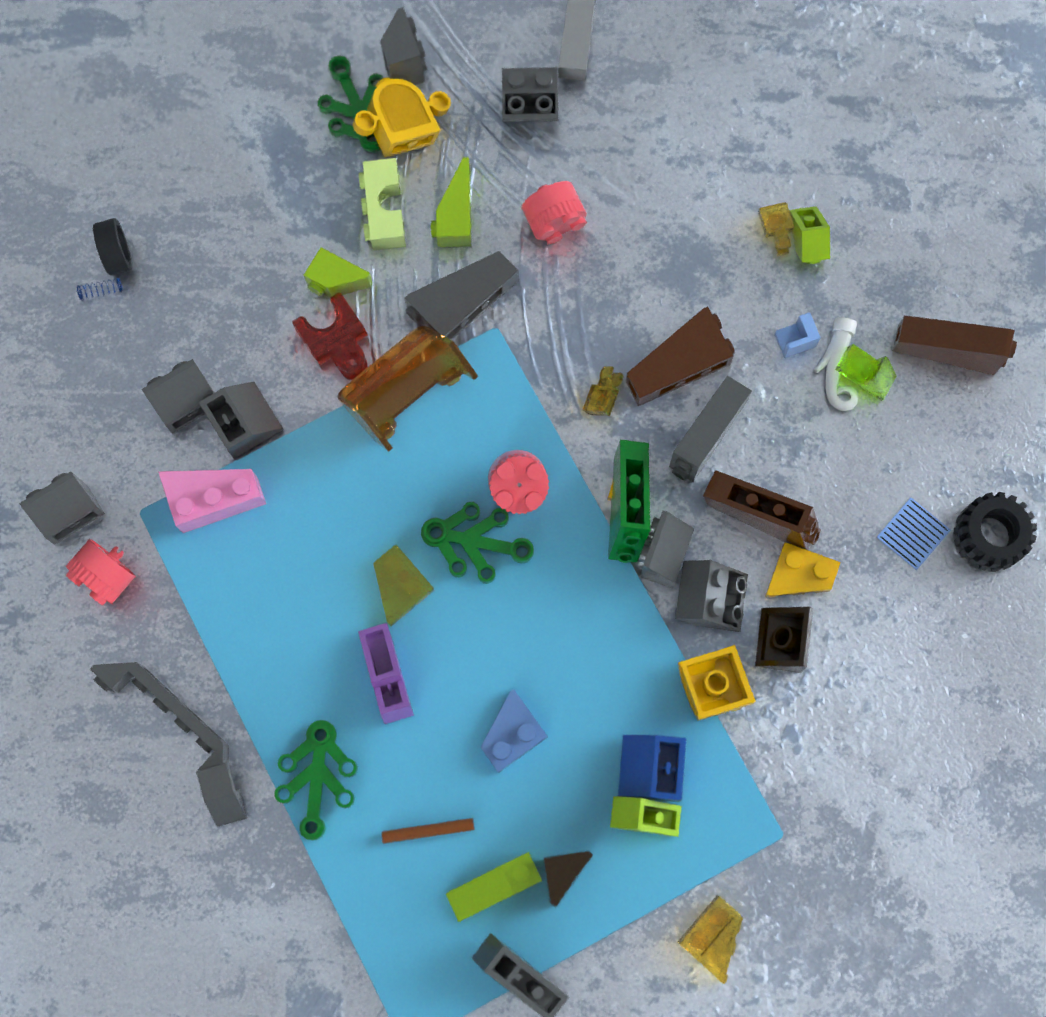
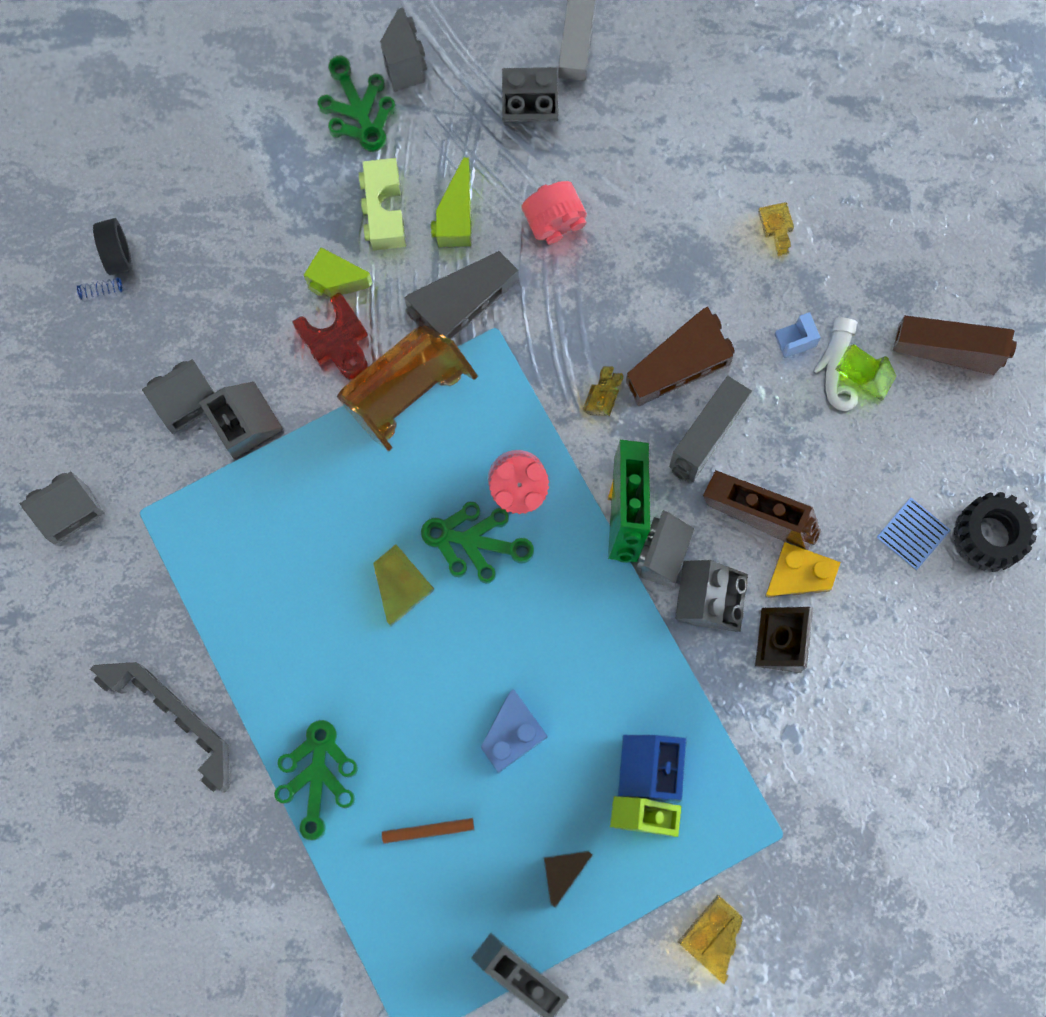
coral piece [66,539,136,605] -> none
bright pink wedge [158,469,266,533] -> none
dark grey slope [196,762,247,827] -> none
yellow piece [353,77,451,158] -> none
medium lavender slope [358,623,414,724] -> none
lime slope [446,852,542,922] -> none
yellow slope [678,645,756,721] -> none
lime slope [789,206,830,264] -> none

